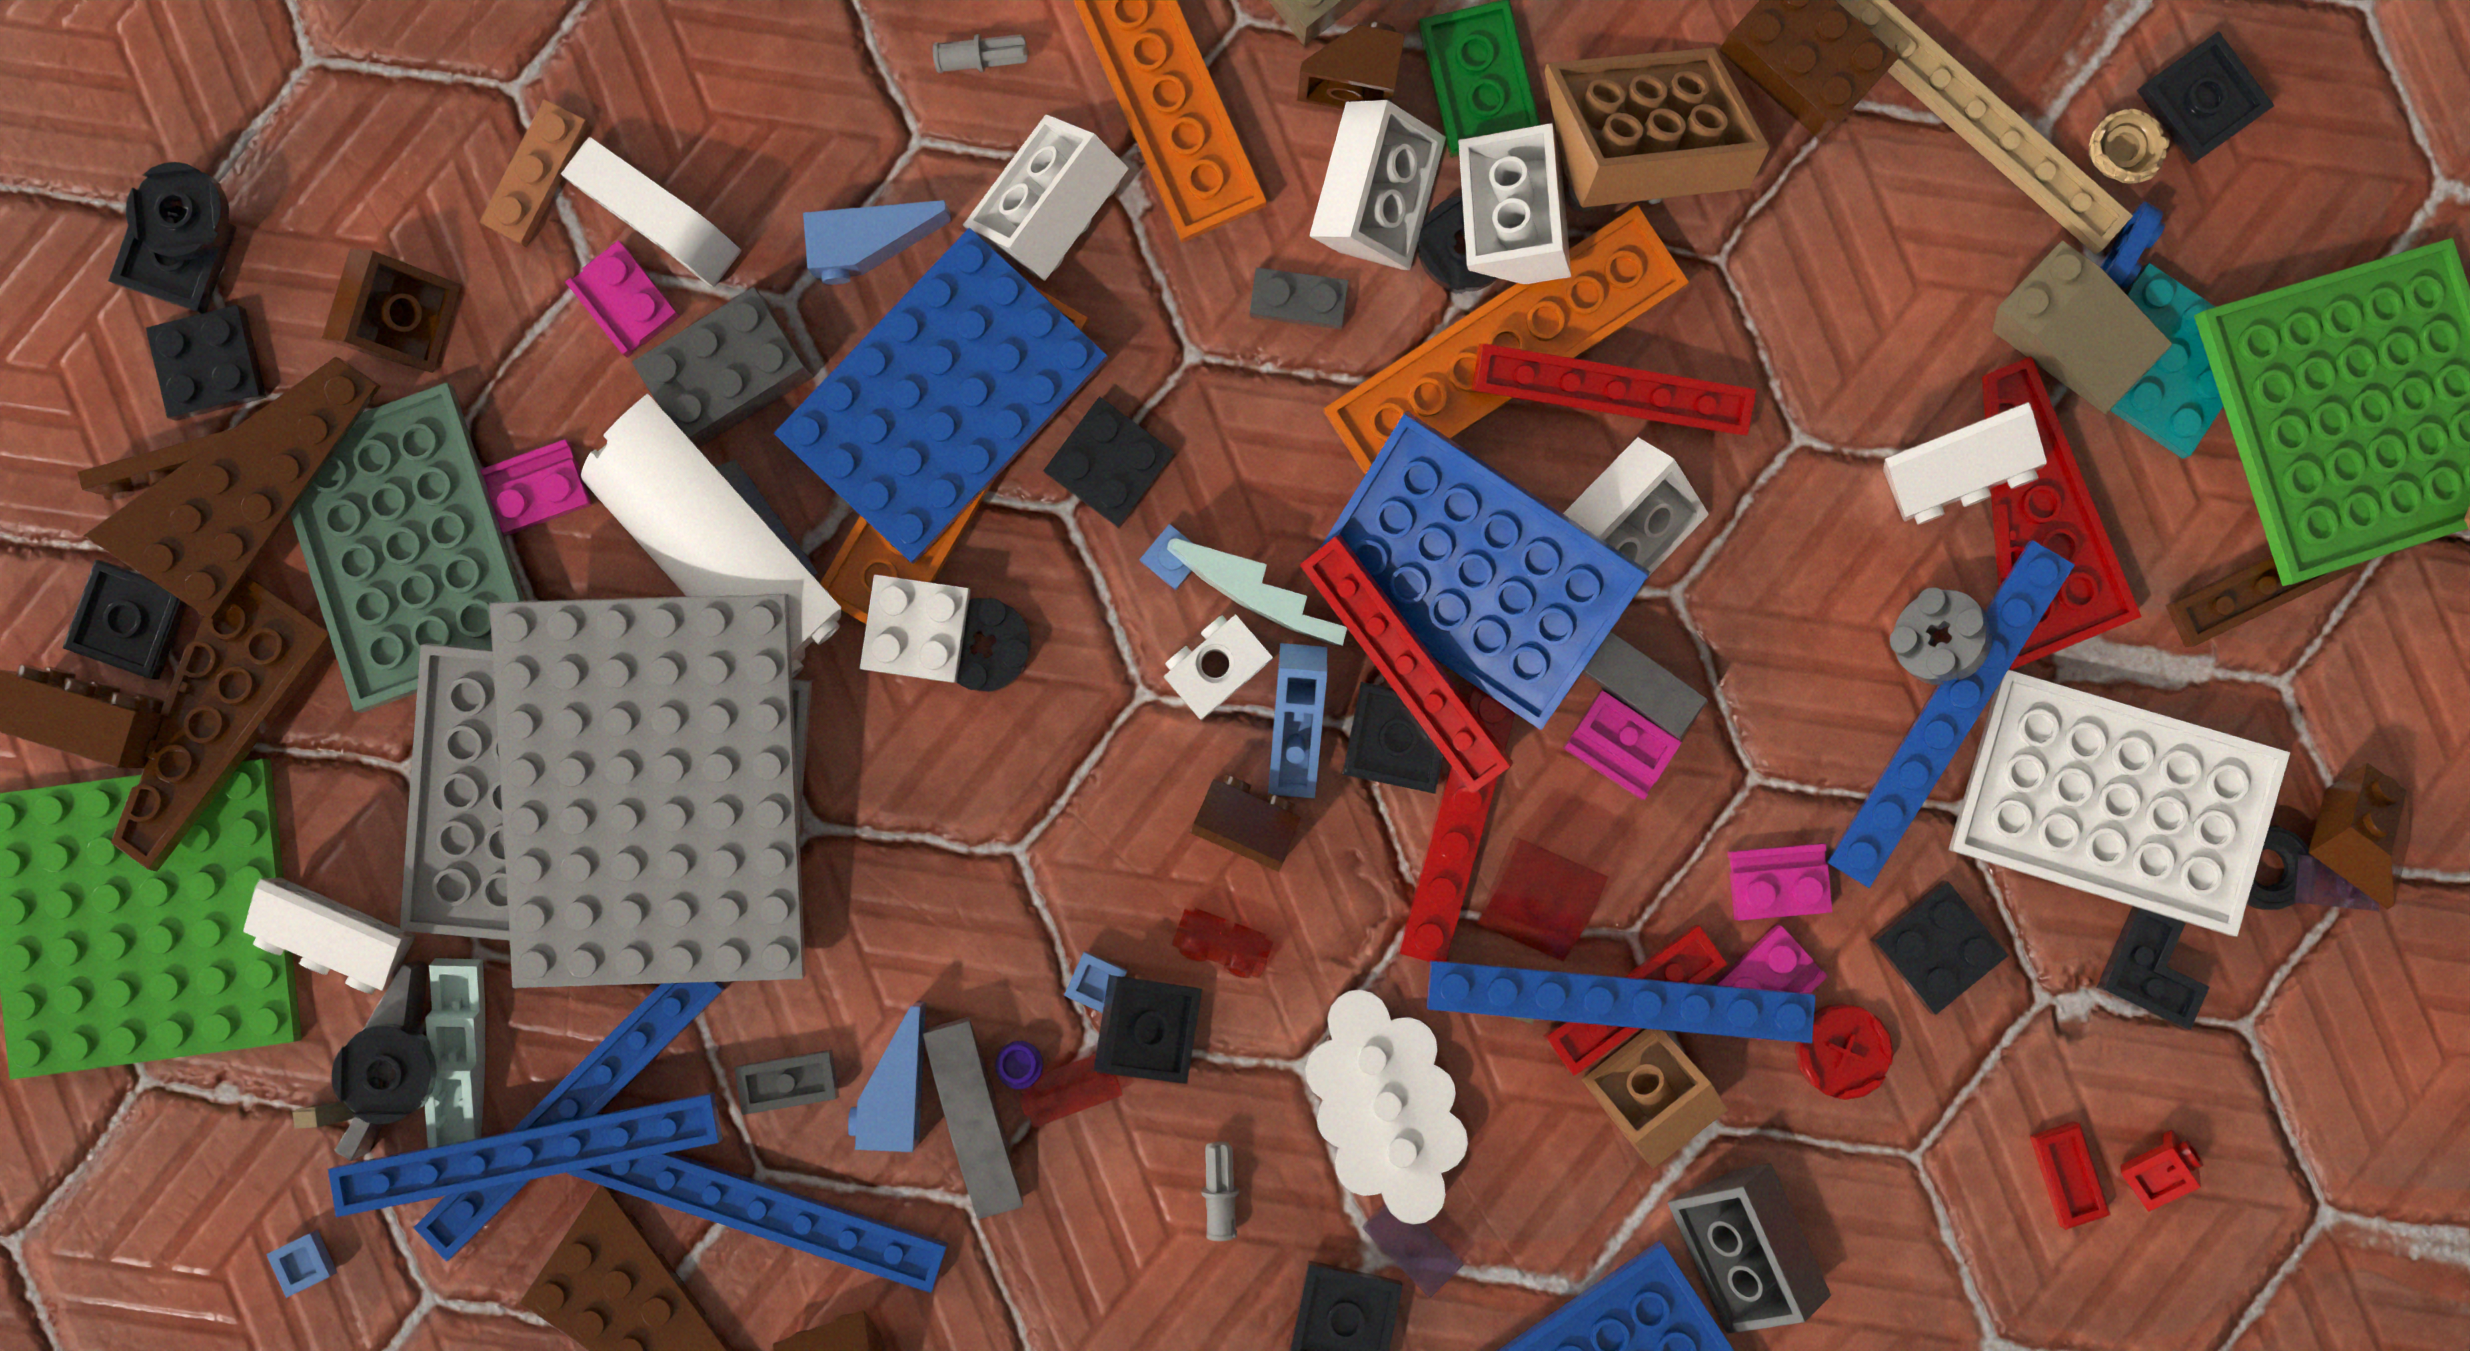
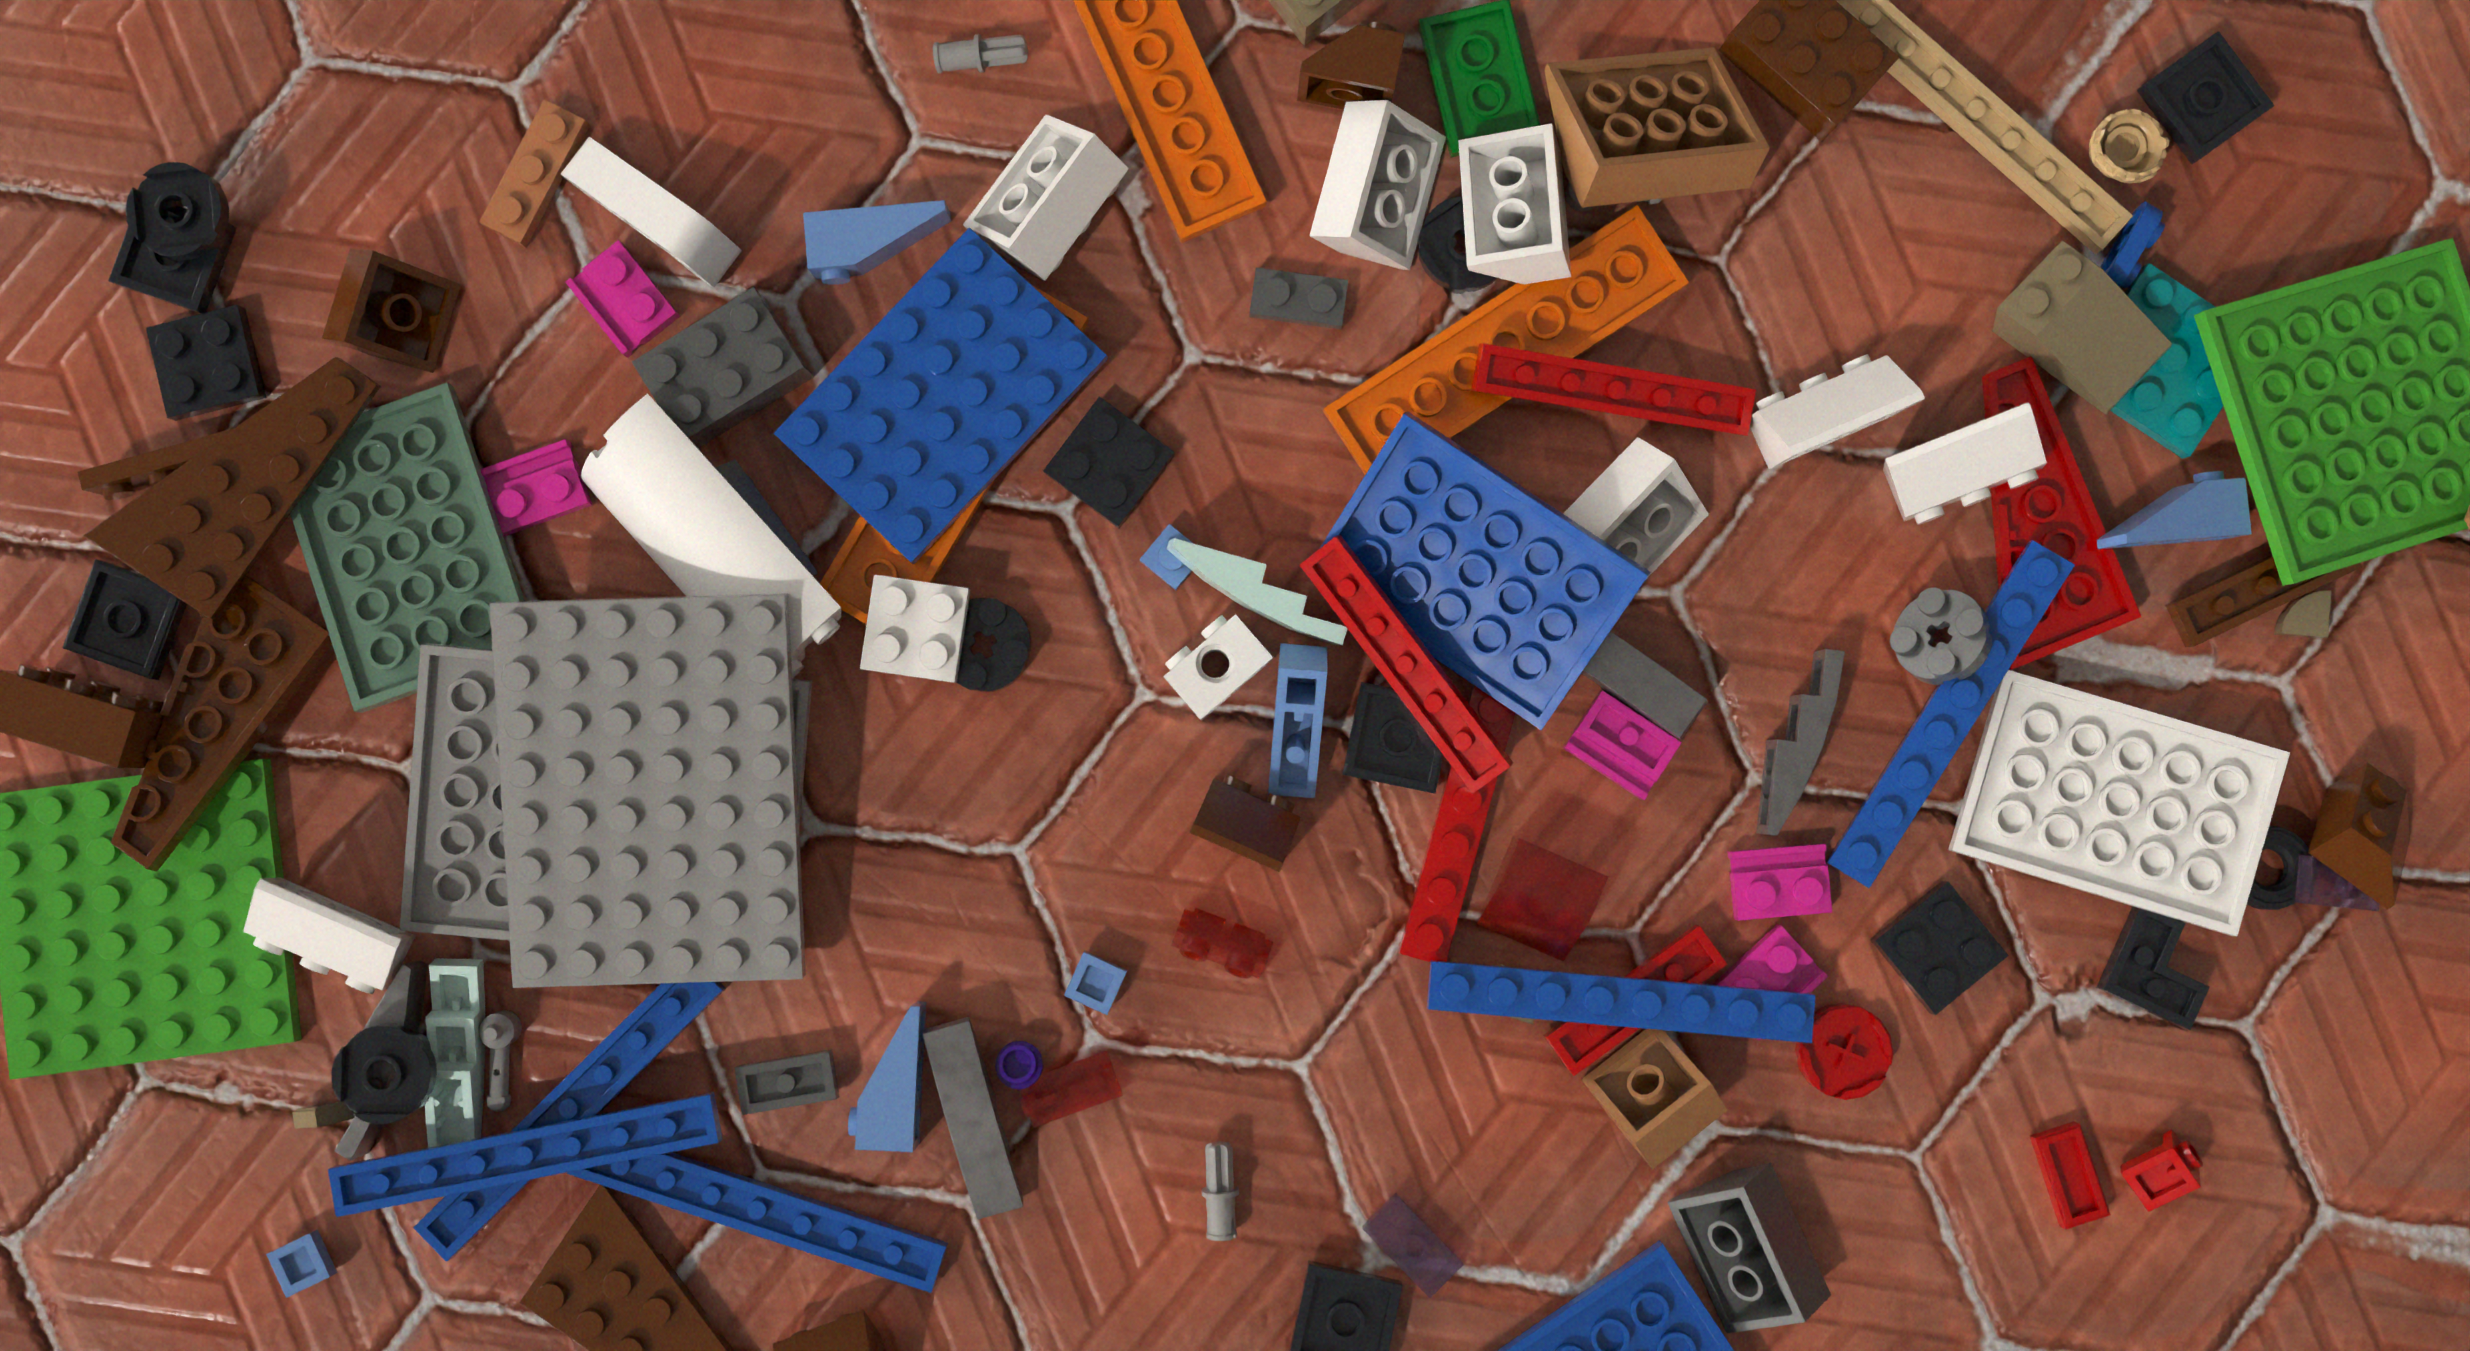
black plate [1093,975,1202,1084] -> none
white plate [1305,990,1468,1224] -> none
none -> light grey piece [479,1010,522,1112]
none -> white slope [1750,354,1925,469]
none -> flat silver slope [1756,649,1845,836]
none -> medium blue slope [2097,471,2252,549]
none -> dark tan tile [2274,591,2331,638]

